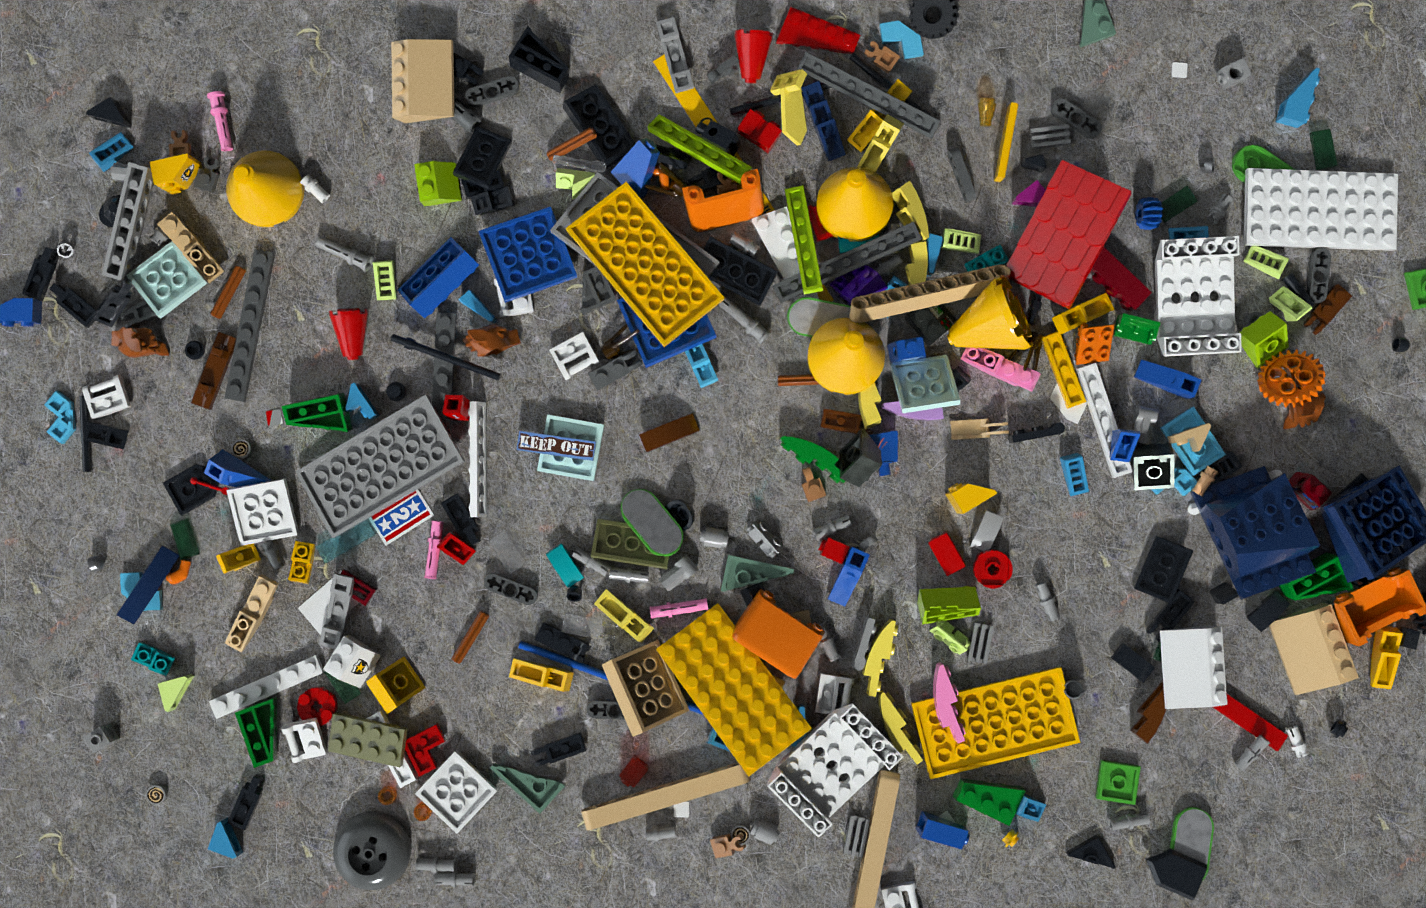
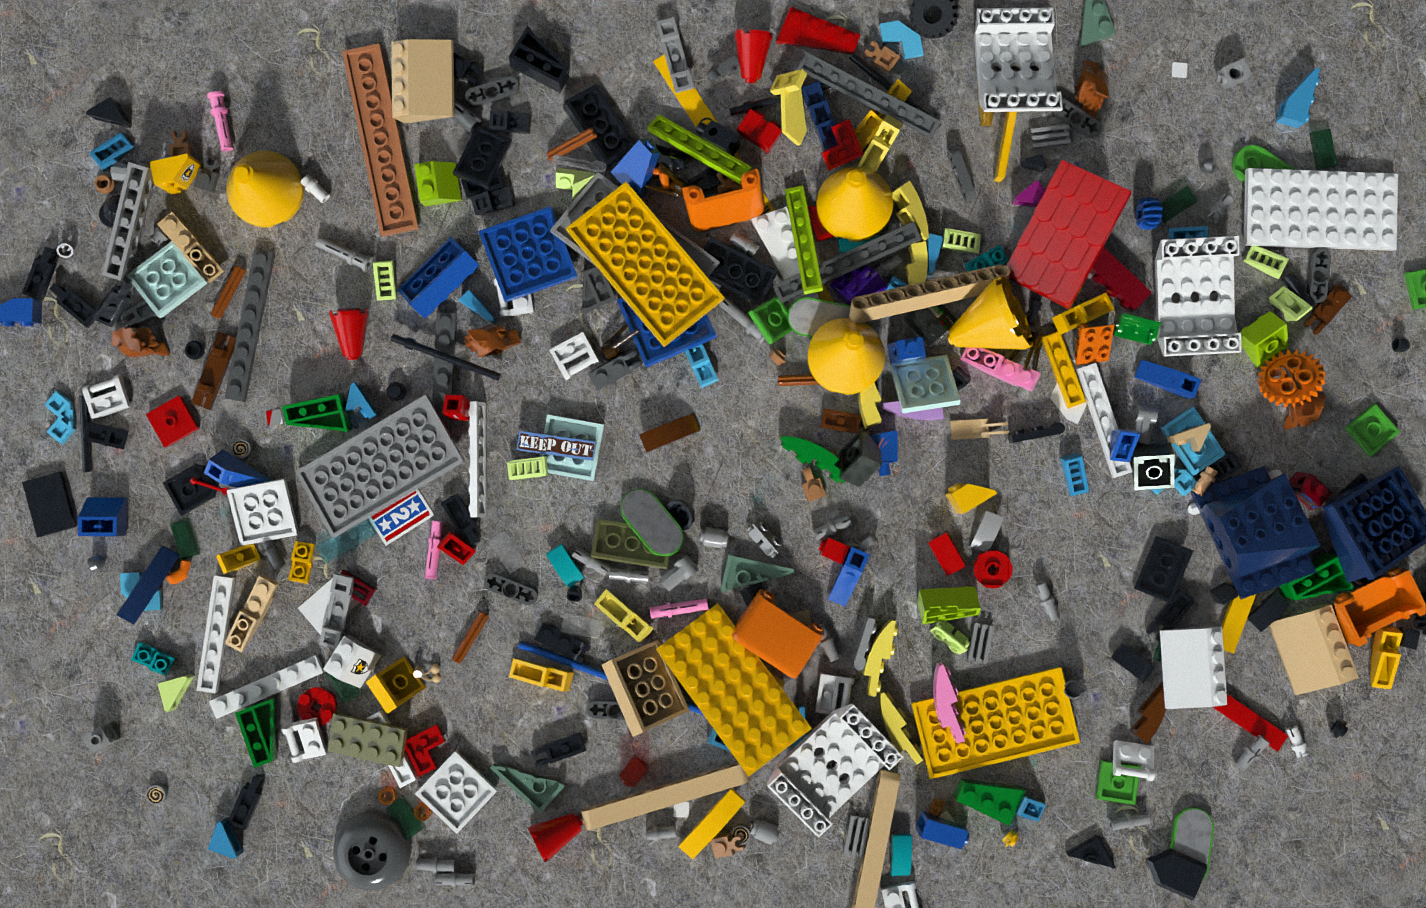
none -> black tile [22,472,77,538]
none -> blue slope [78,497,127,536]
none -> medium nougat plate [95,174,115,194]
none -> red plate [145,395,200,448]
none -> white plate [196,575,235,693]
none -> nougat plate [342,43,419,237]
none -> clear green tile [386,796,425,840]
none -> tan piece [413,664,441,683]
none -> black slope [489,110,531,134]
none -> yellowish green slope [507,456,548,480]
none -> red cone [527,813,584,862]
none -> yellow slope [678,788,746,859]
none -> bright green tile [748,296,793,345]
none -> medium nougat plate [769,348,786,366]
none -> red plate [821,119,864,171]
none -> teal slope [889,833,912,876]
none -> clear orange bush [929,797,944,817]
none -> white slope [974,7,1063,112]
none -> dark orange piece [1075,60,1109,119]
none -> white plate [1113,740,1155,781]
none -> yellow tile [1221,588,1256,654]
none -> bright green tile [1344,403,1400,457]

